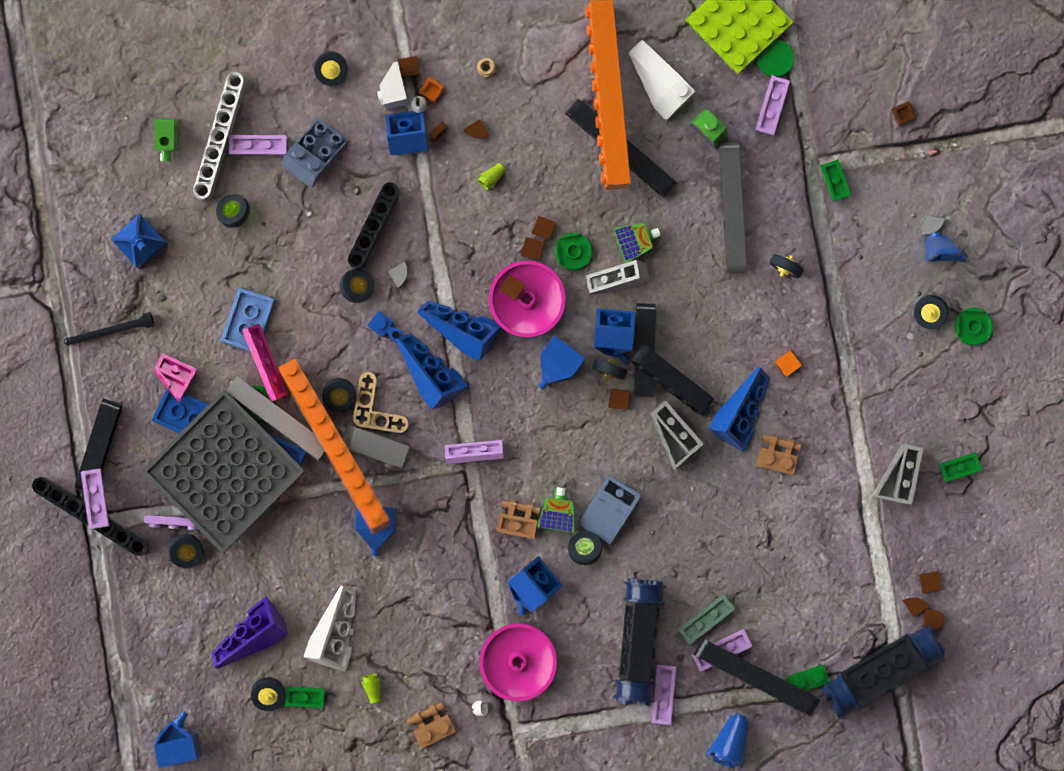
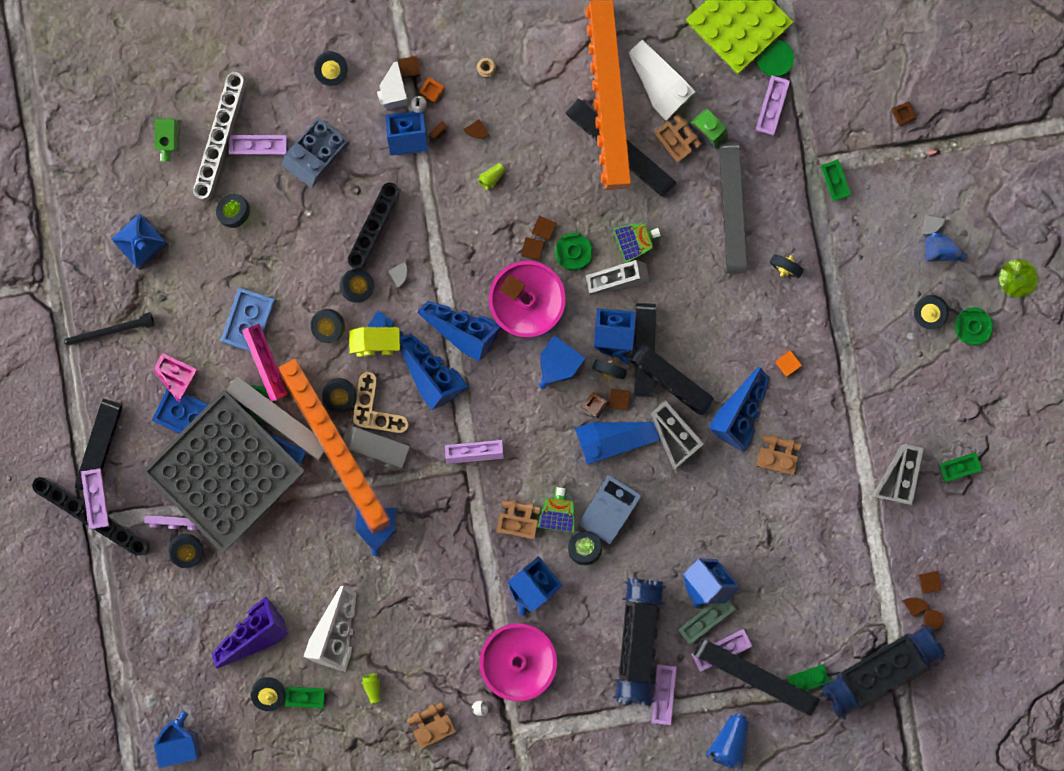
none -> black wheel [310,309,345,343]
none -> neon yellow brick [349,327,400,357]
none -> blue wedge [575,422,660,465]
none -> reddish brown tile [582,391,609,419]
none -> medium nougat plate [654,114,703,163]
none -> blue piece [683,558,740,608]
none -> clear neon green dish [999,259,1037,298]

